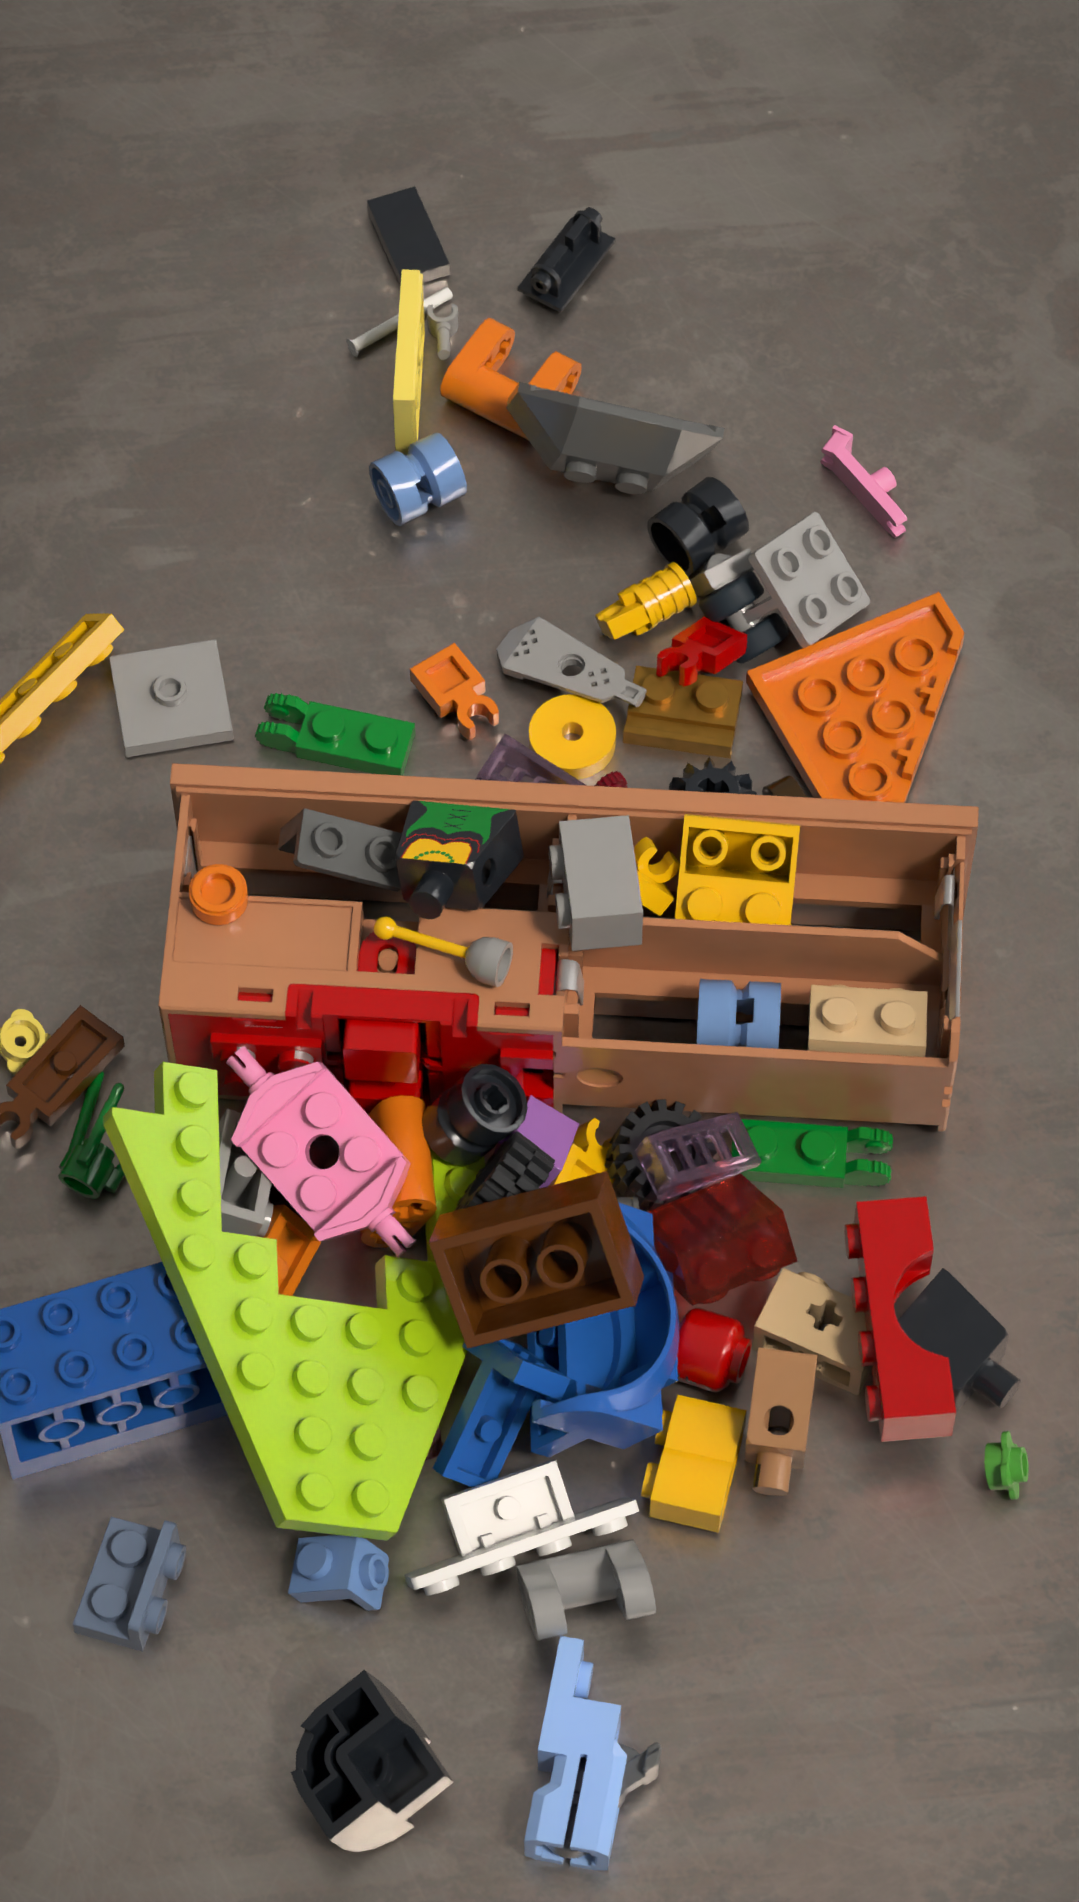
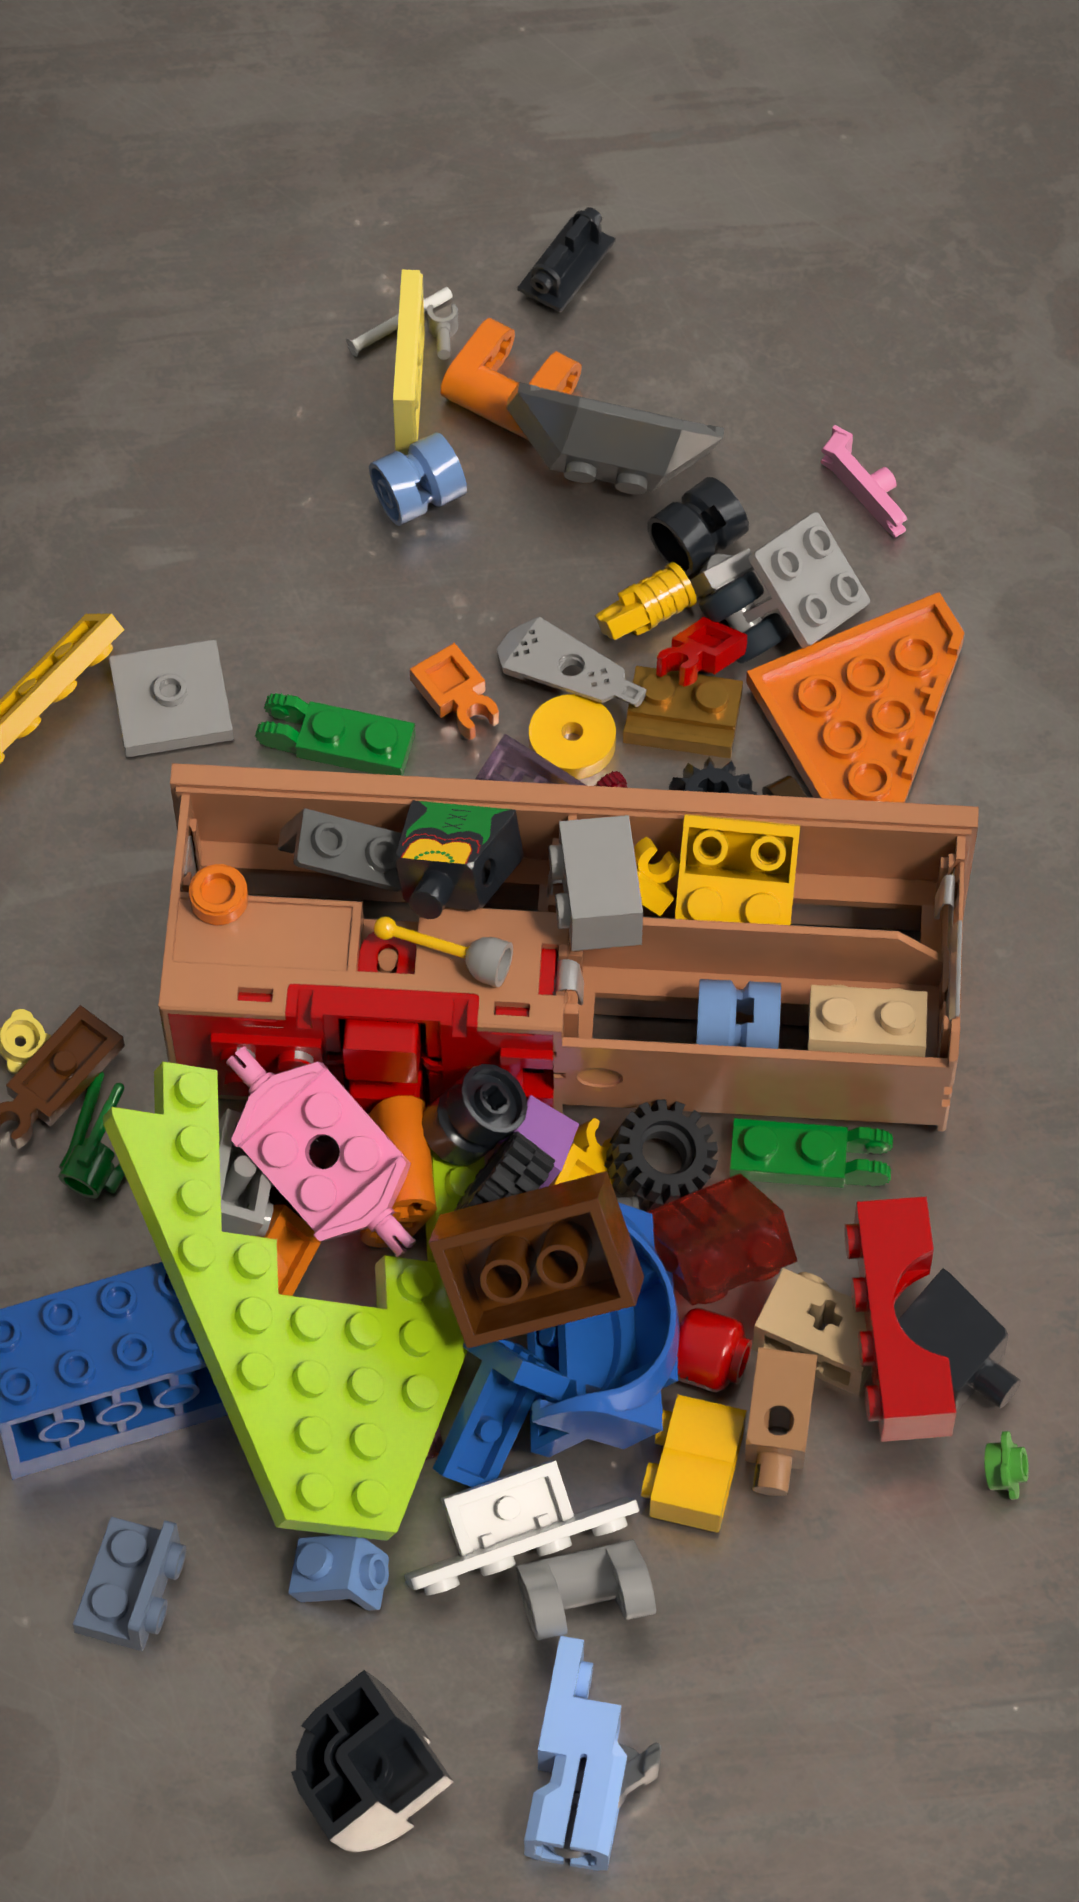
black tile [367,186,450,287] -> none
slope [635,1112,762,1202] -> none

